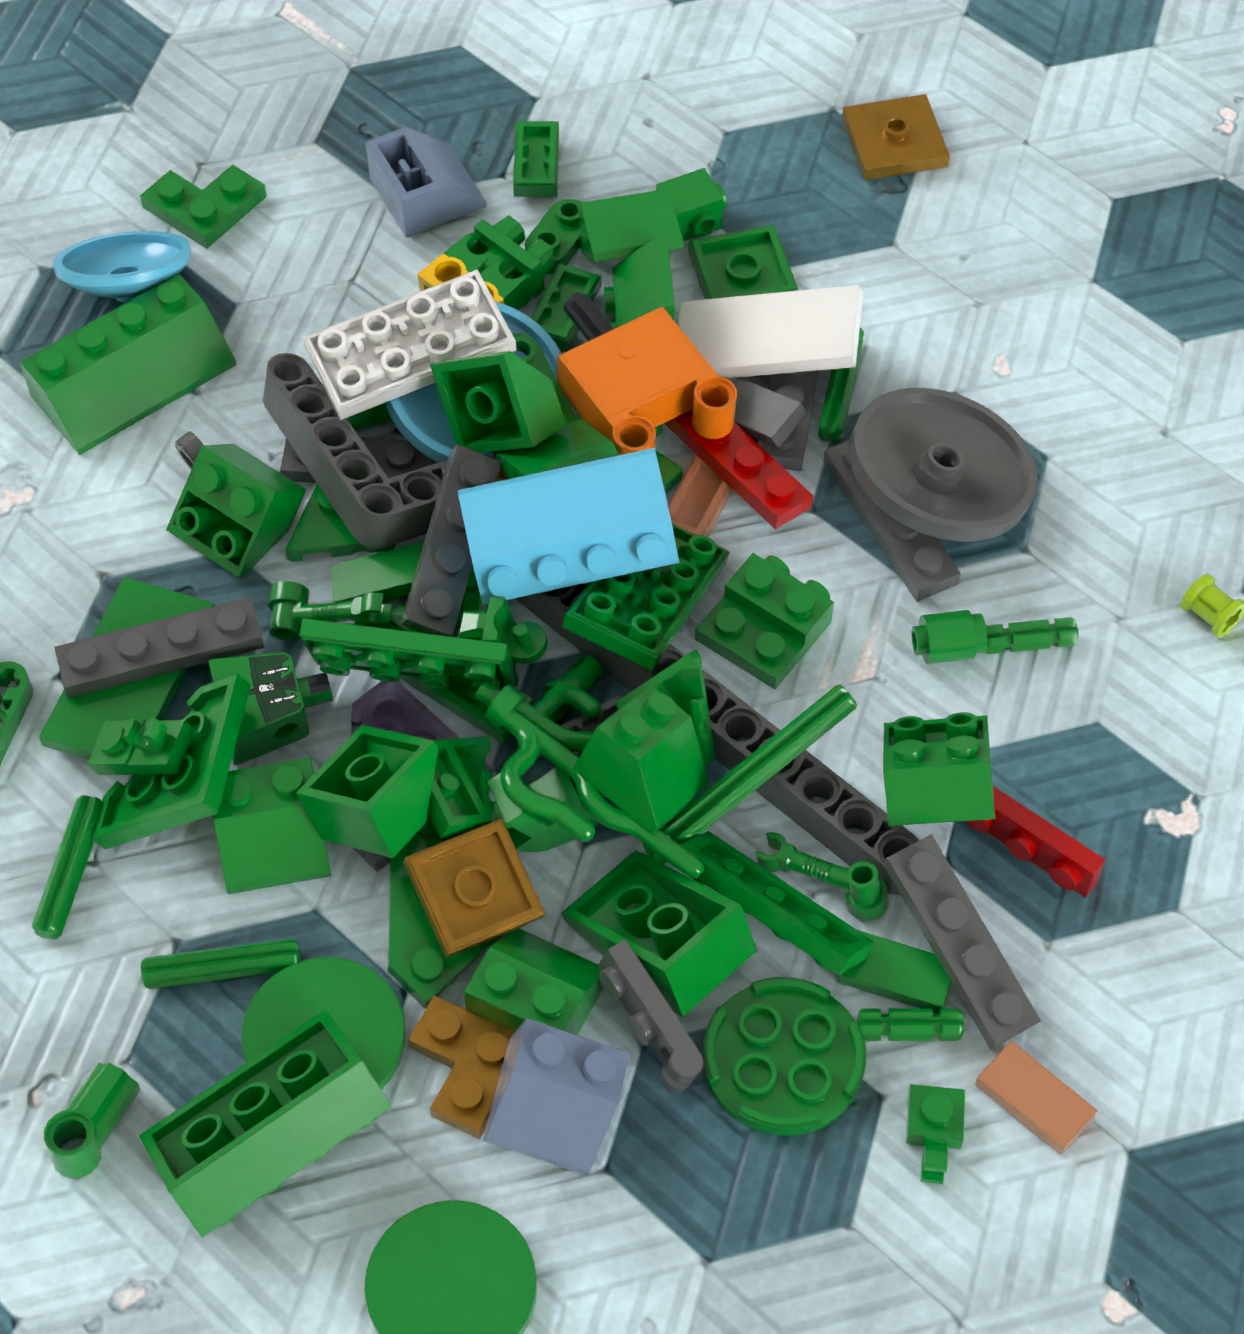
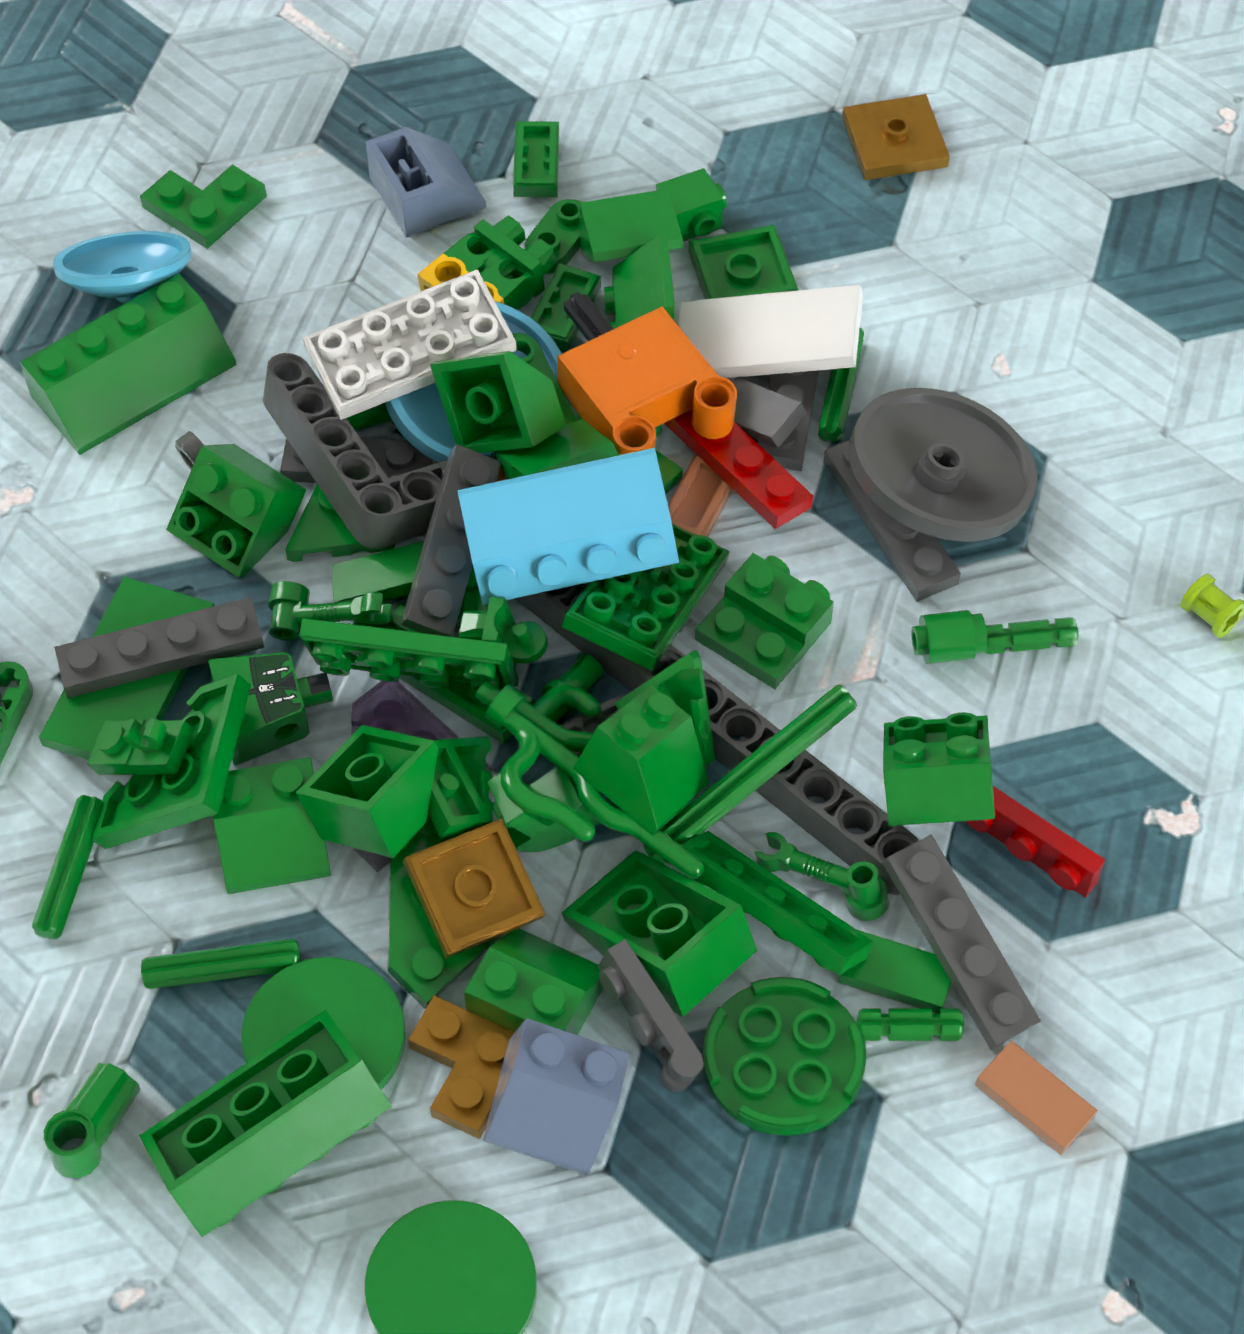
green plate [906,1084,965,1184] -> none

